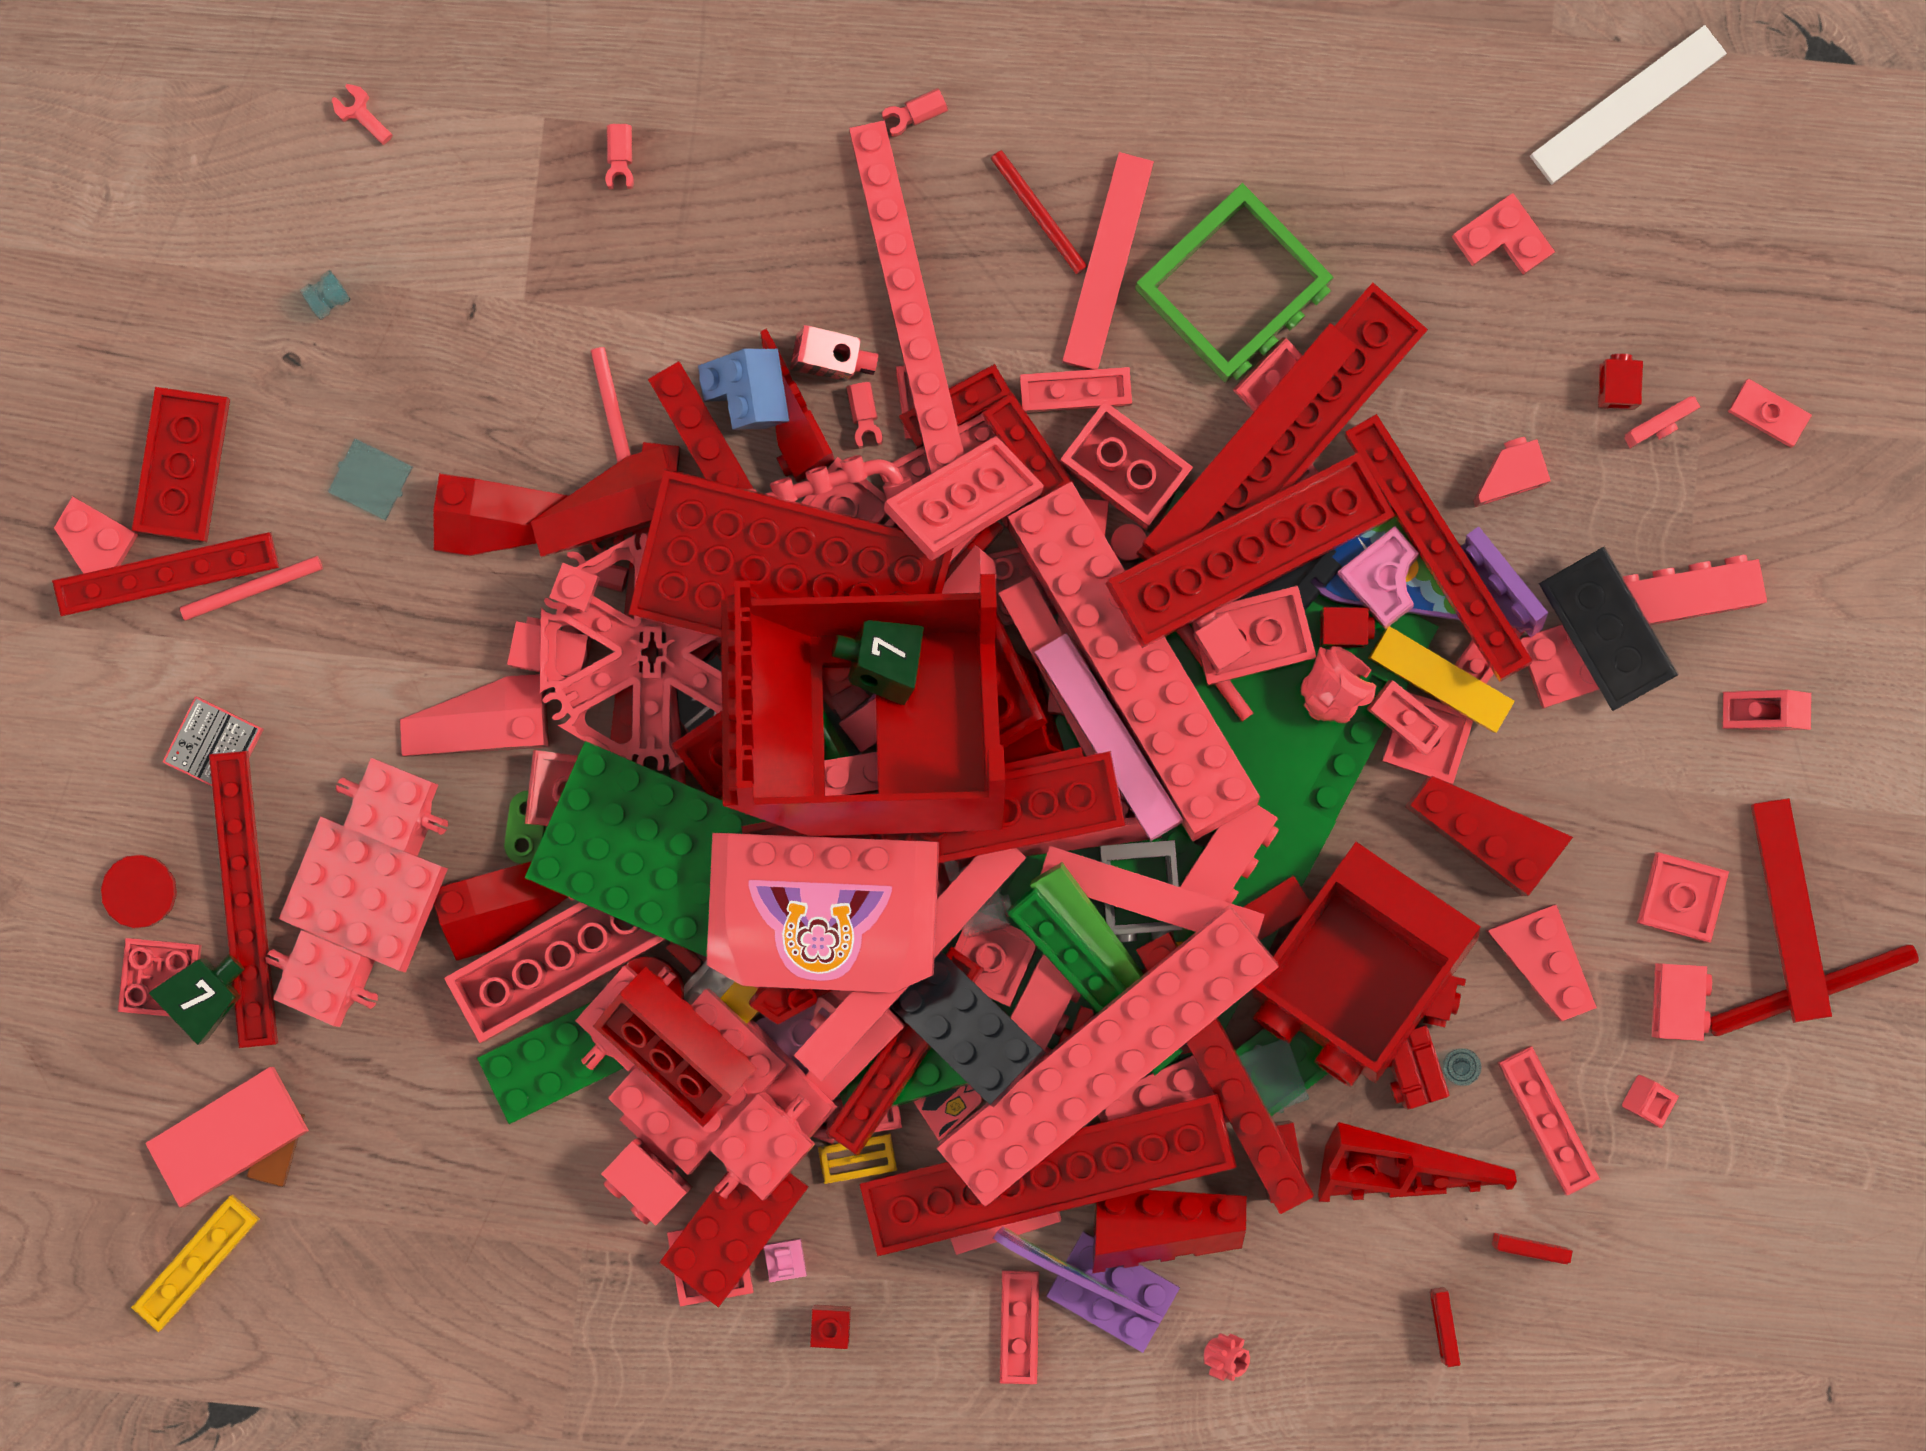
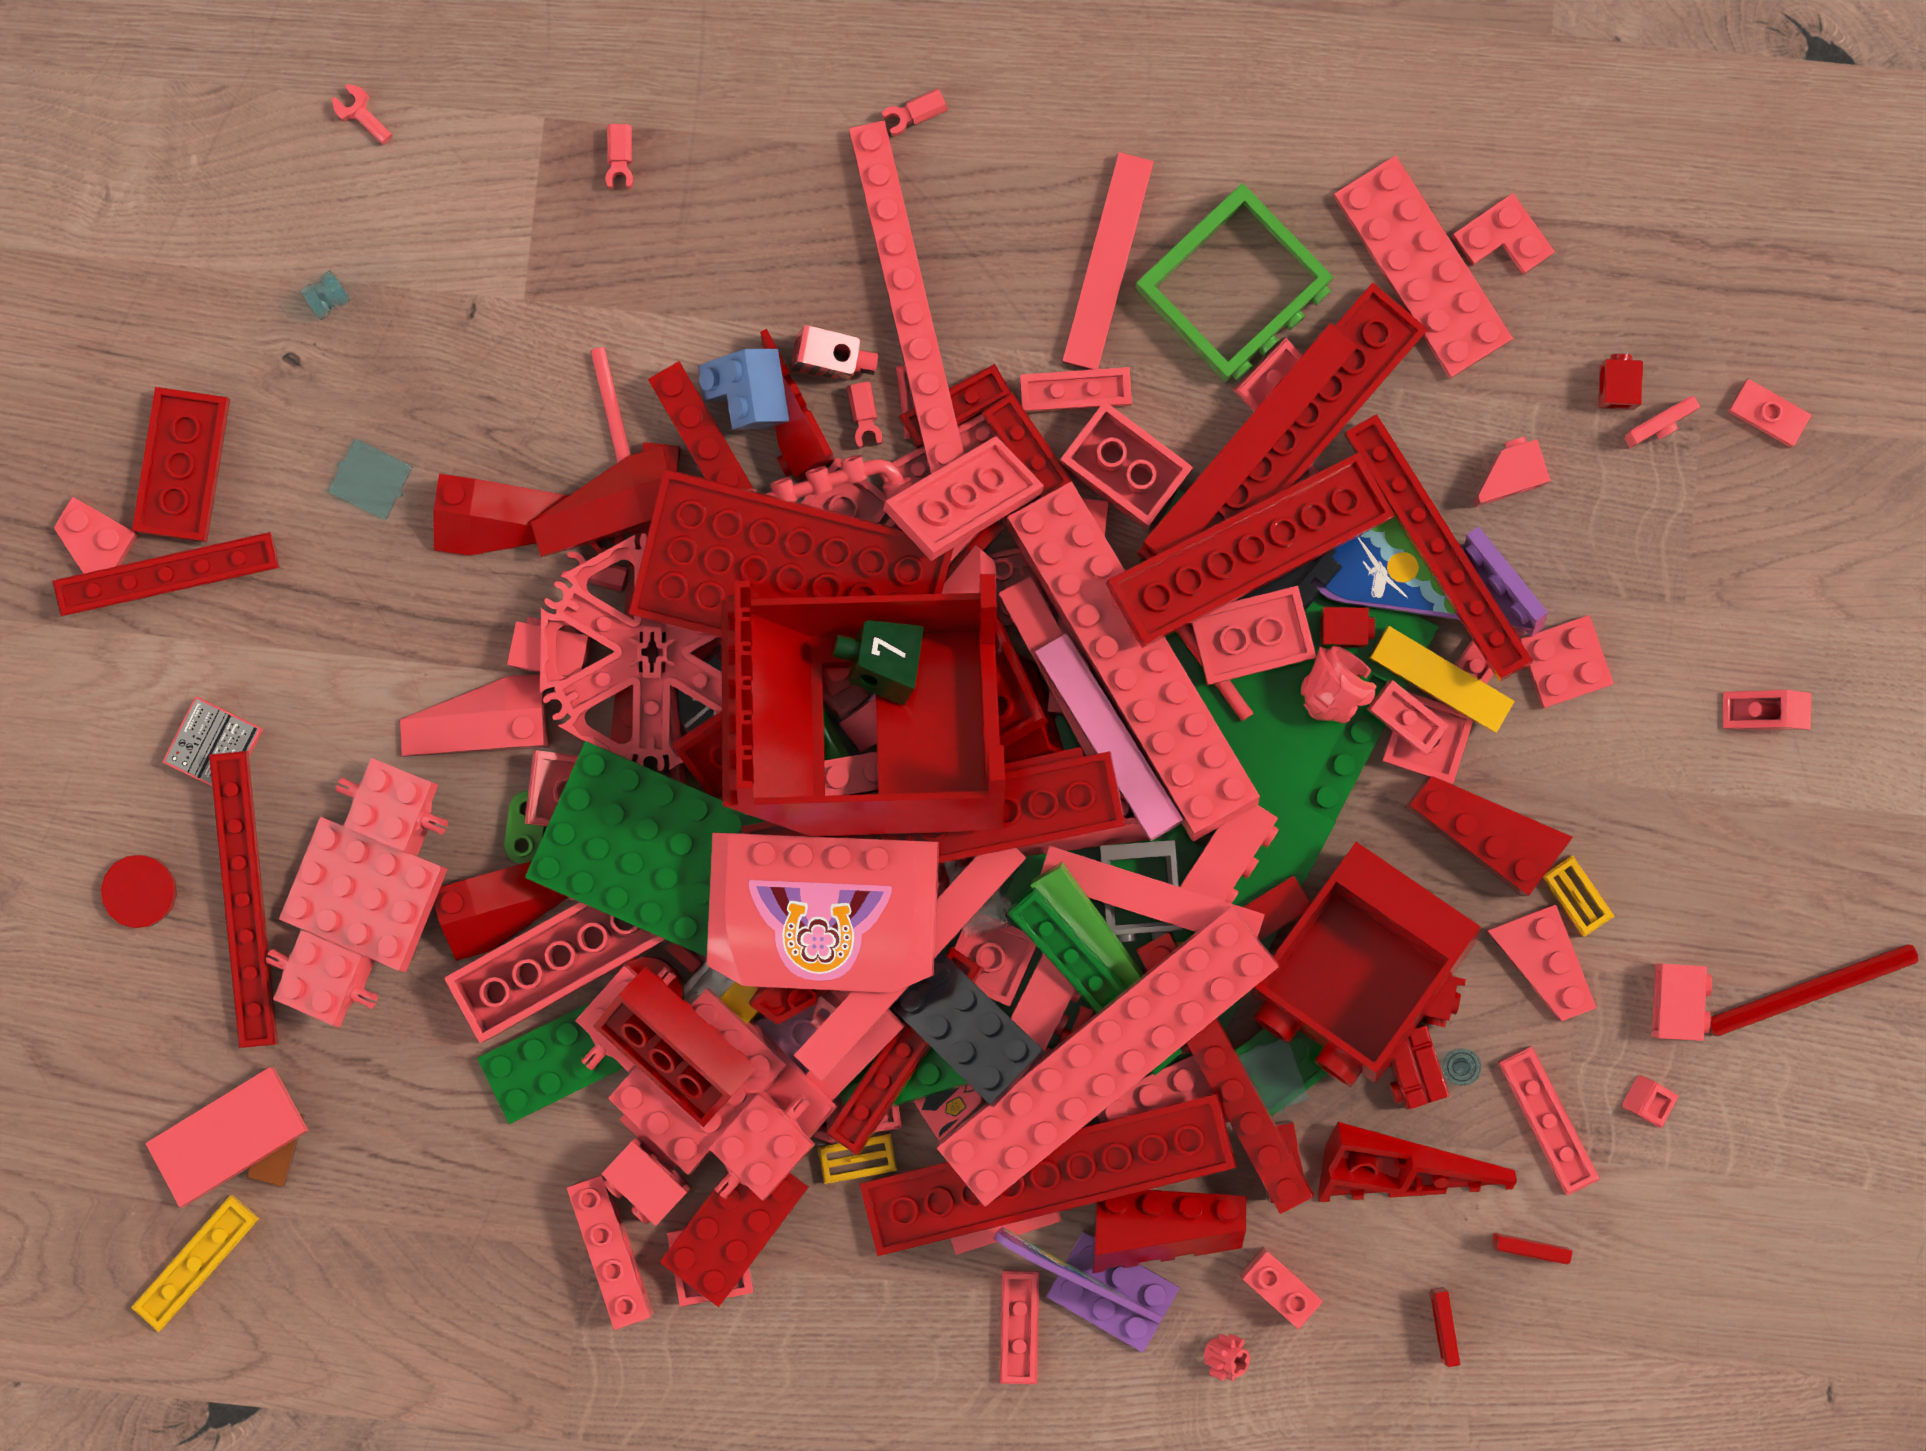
coral tile [118,938,202,1016] -> none
dark green torso [149,954,245,1045] -> none
coral bar [180,556,323,621] -> none
coral brick [549,563,600,612] -> none
bright pink tile [764,1238,807,1282] -> none
red brick [810,1305,851,1349] -> none
red bar [990,150,1088,275] -> none
coral tile [1111,524,1147,562] -> none
coral brick [1193,611,1251,673] -> none
bright pink tile [1338,526,1419,629] -> none
white tile [1530,25,1727,185] -> none
black tile [1539,546,1679,711] -> none
coral brick [1623,555,1767,625] -> none
coral tile [1637,852,1729,943] -> none
red tile [1751,798,1832,1023] -> none
none -> coral brick [567,1174,654,1330]
none -> coral brick [1239,1247,1323,1330]
none -> coral plate [1333,155,1513,379]
none -> yellow tile [1542,855,1615,937]

